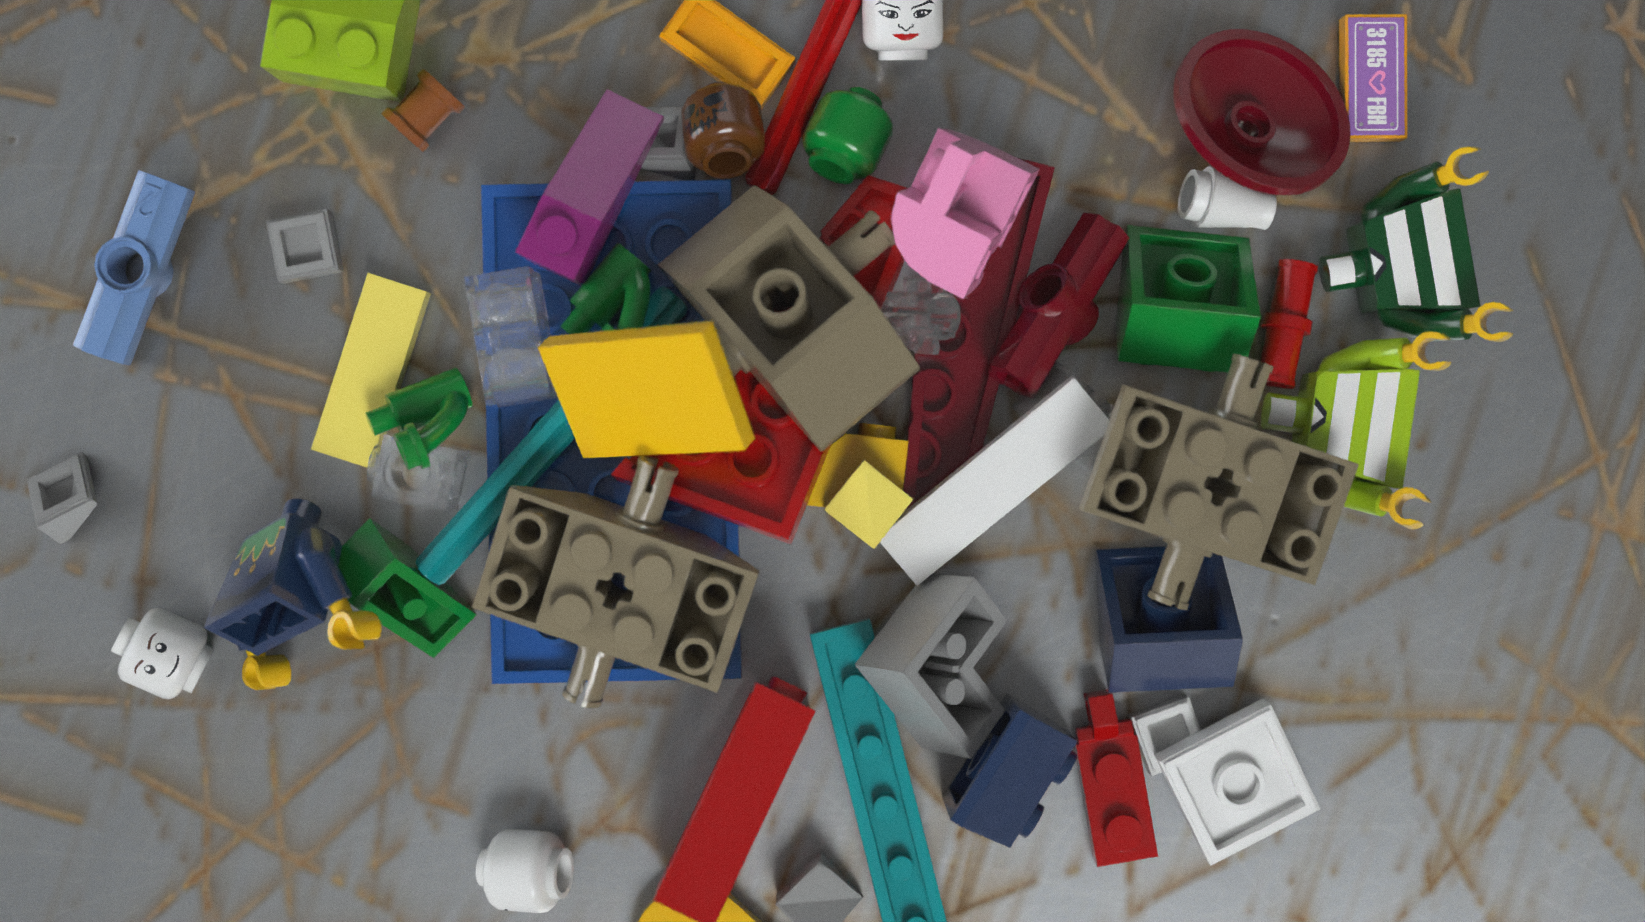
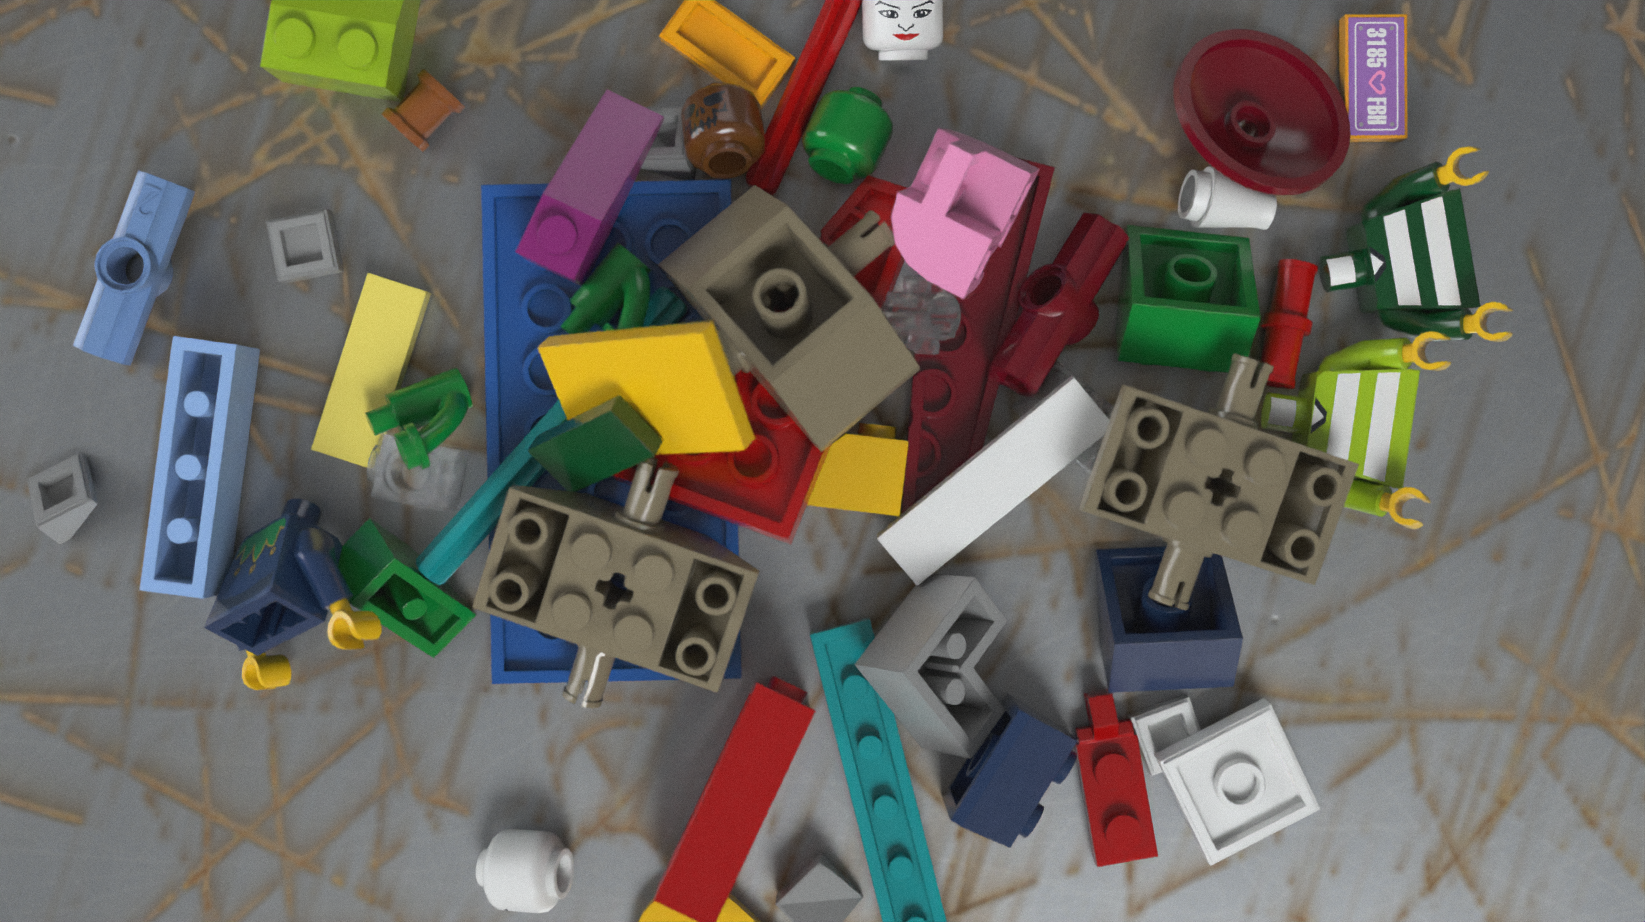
white head [111,608,214,699] -> none
clear brick [464,266,558,408] -> none
light yellow slope [824,460,913,549] -> none
none -> light blue brick [140,336,260,599]
none -> dark green tile [527,395,663,492]

